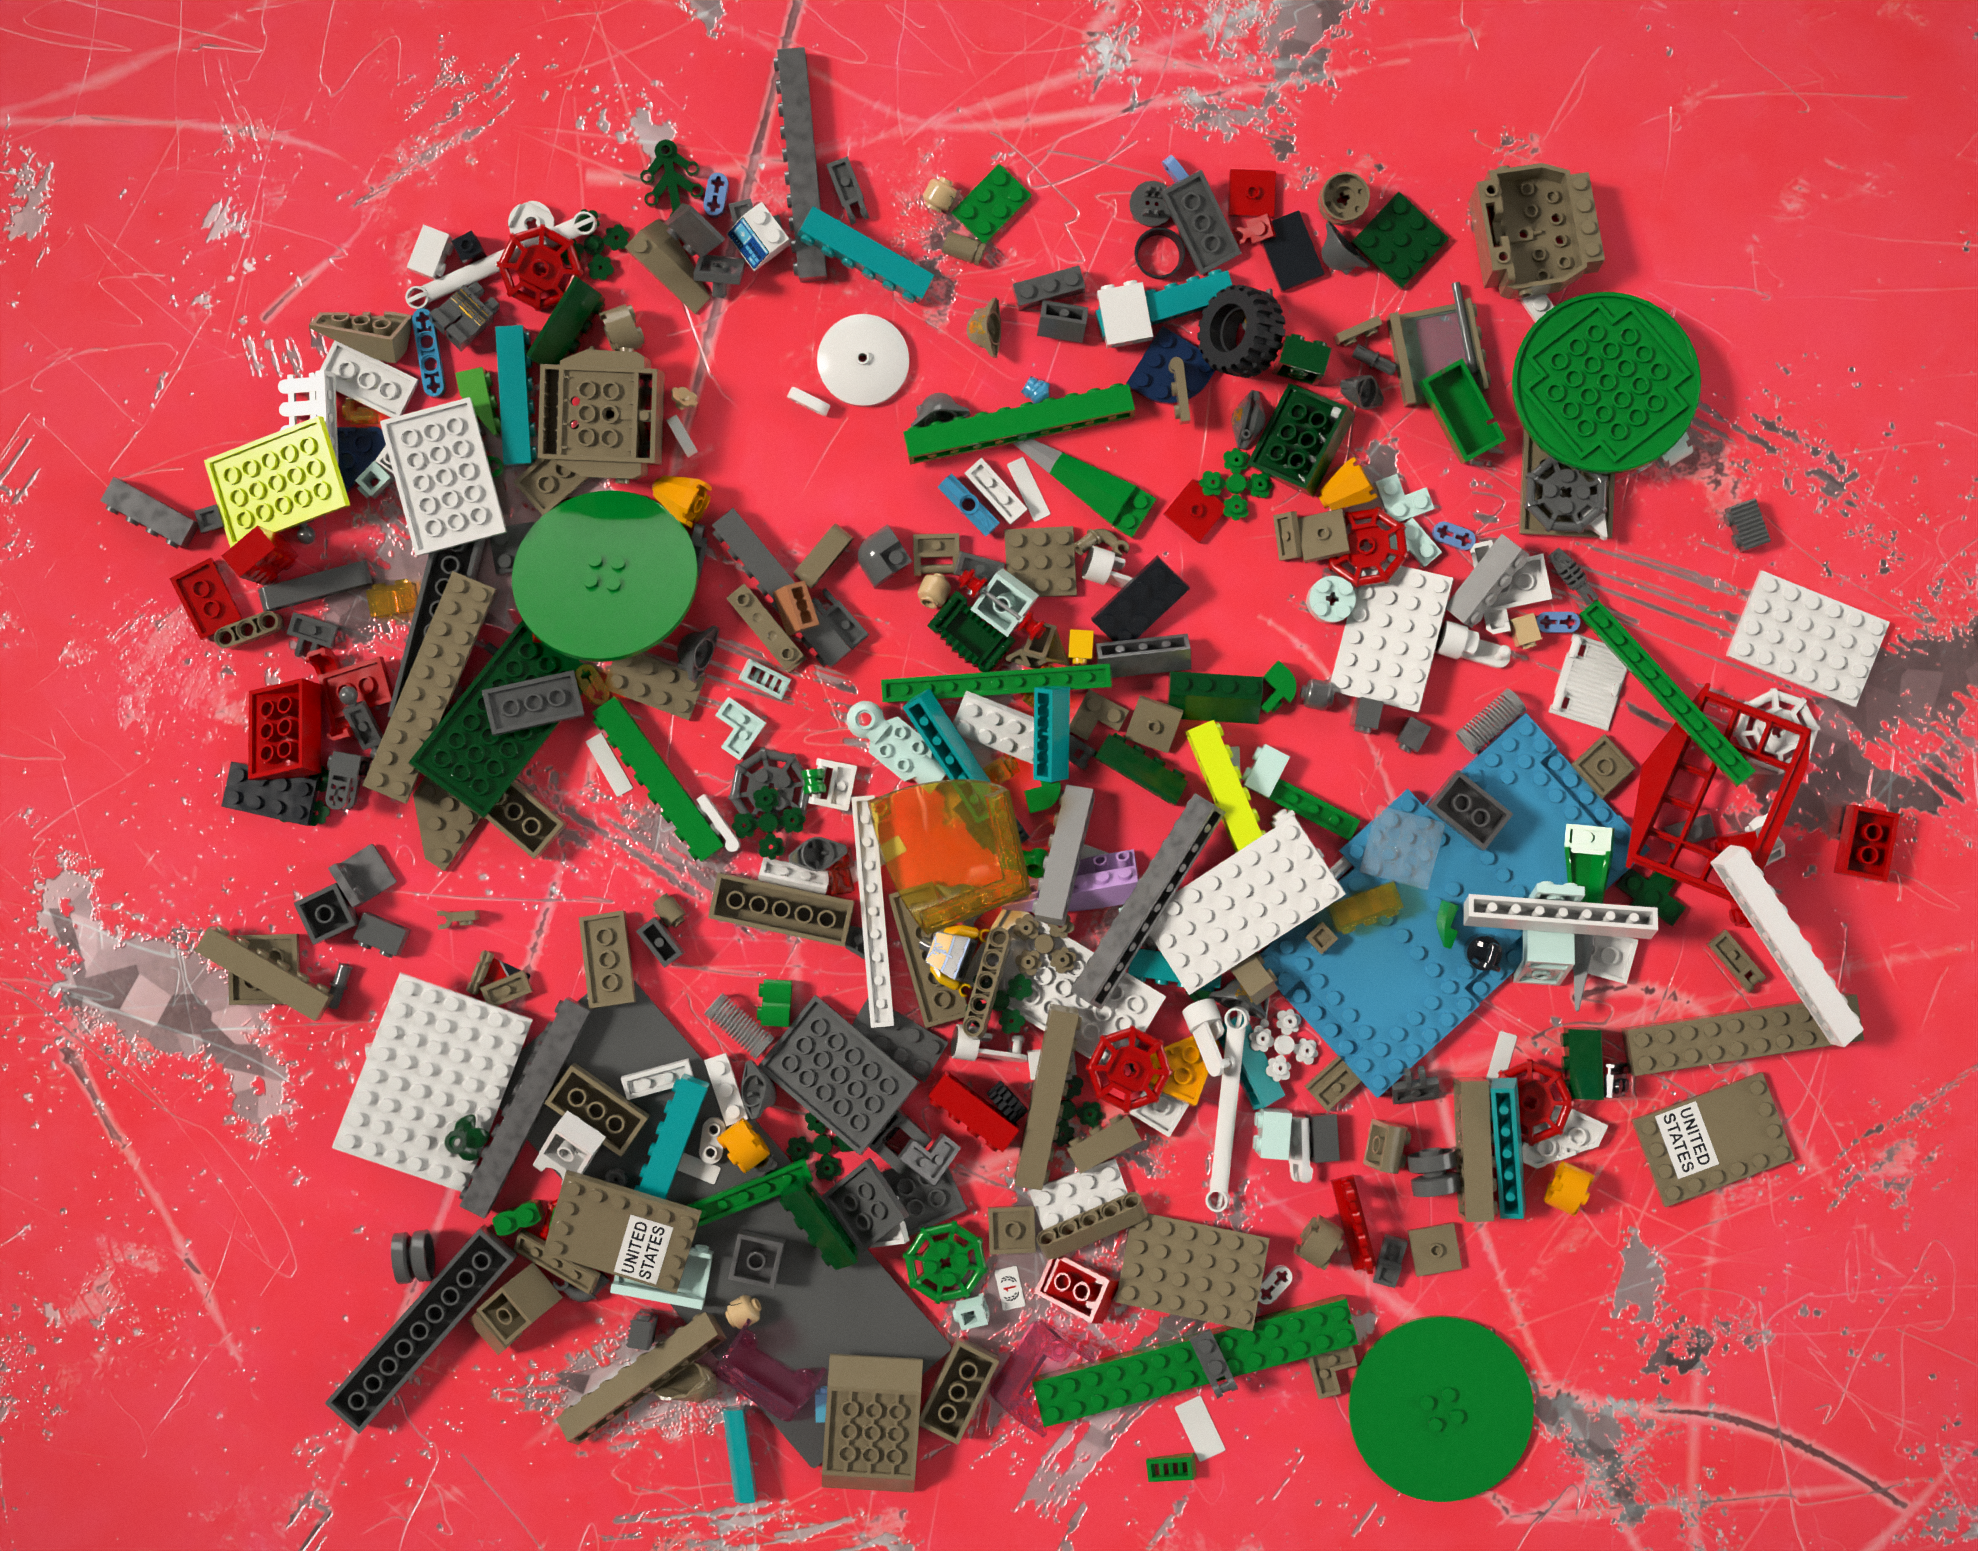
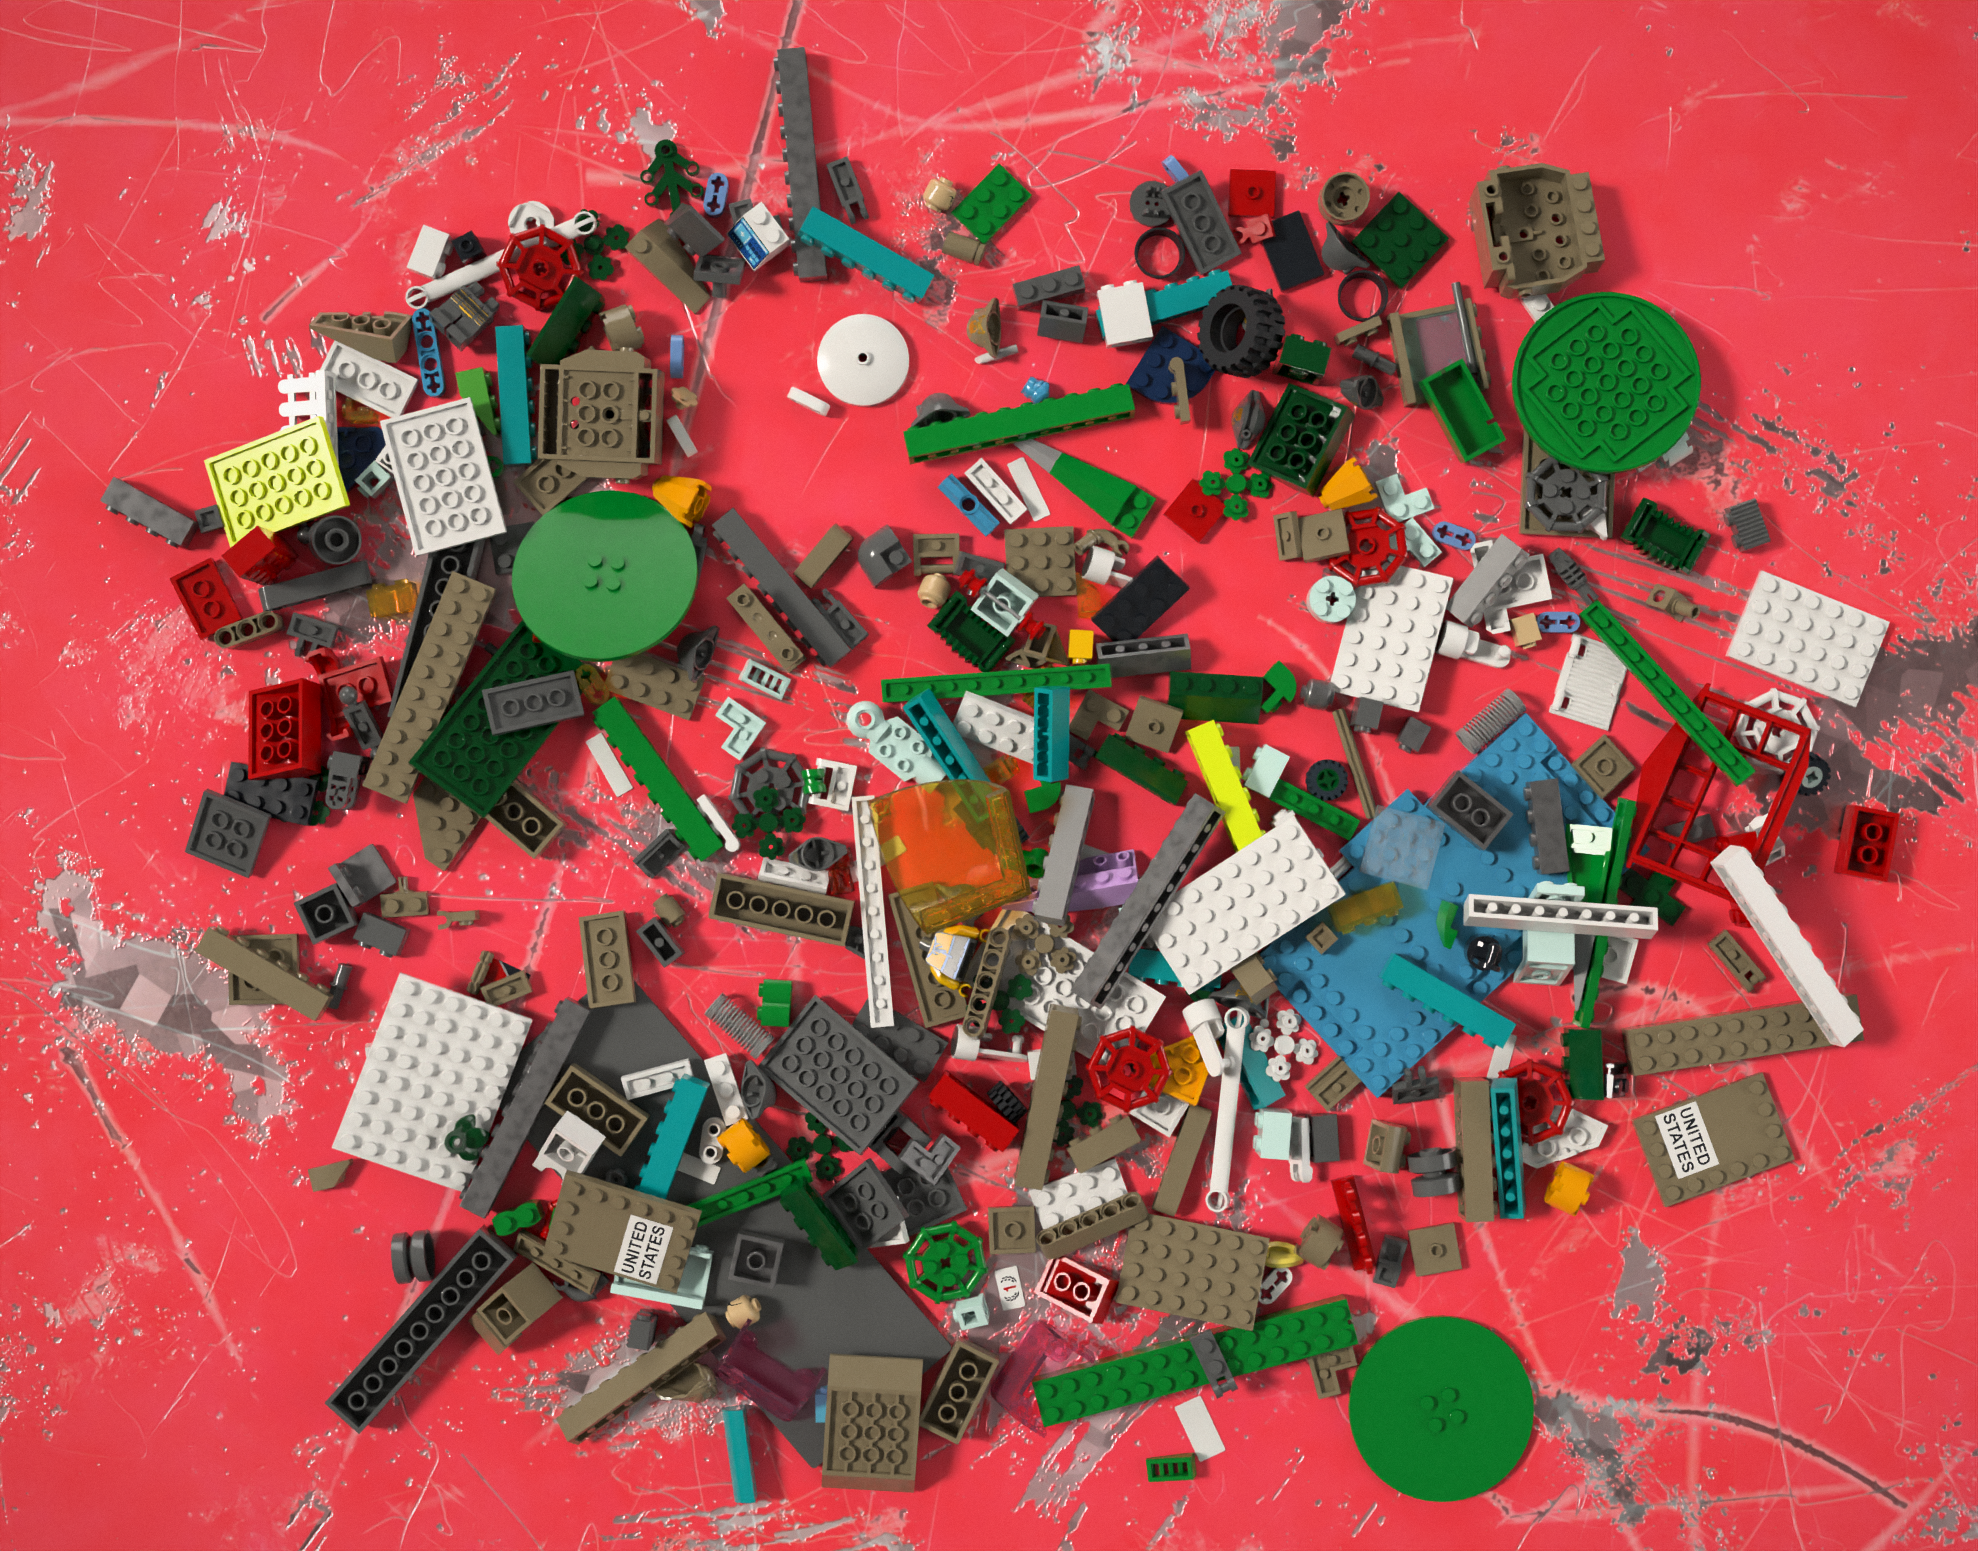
nougat brick [773,581,819,636] -> none
none -> dark grey plate [185,788,271,878]
none -> dark grey wheel [307,515,362,564]
none -> dark tan slope [308,1158,354,1192]
none -> dark tan plate [380,876,430,918]
none -> dark grey hinge [633,829,686,879]
none -> medium blue beam [670,335,684,378]
none -> piece [974,344,1019,364]
none -> slope [1076,572,1101,619]
none -> dark tan beam [1152,1105,1212,1217]
none -> light yellow arm [1265,1241,1304,1268]
none -> black wheel [1305,759,1348,801]
none -> dark tan axle [1332,708,1378,819]
none -> black tyre [1338,270,1388,321]
none -> teal brick [1378,953,1516,1049]
none -> flat silver brick [1523,778,1569,874]
none -> green plate [1572,797,1637,1029]
none -> dark green piece [1620,497,1711,576]
none -> dark tan bracket [1646,584,1700,622]
none -> black wheel [1784,752,1831,796]

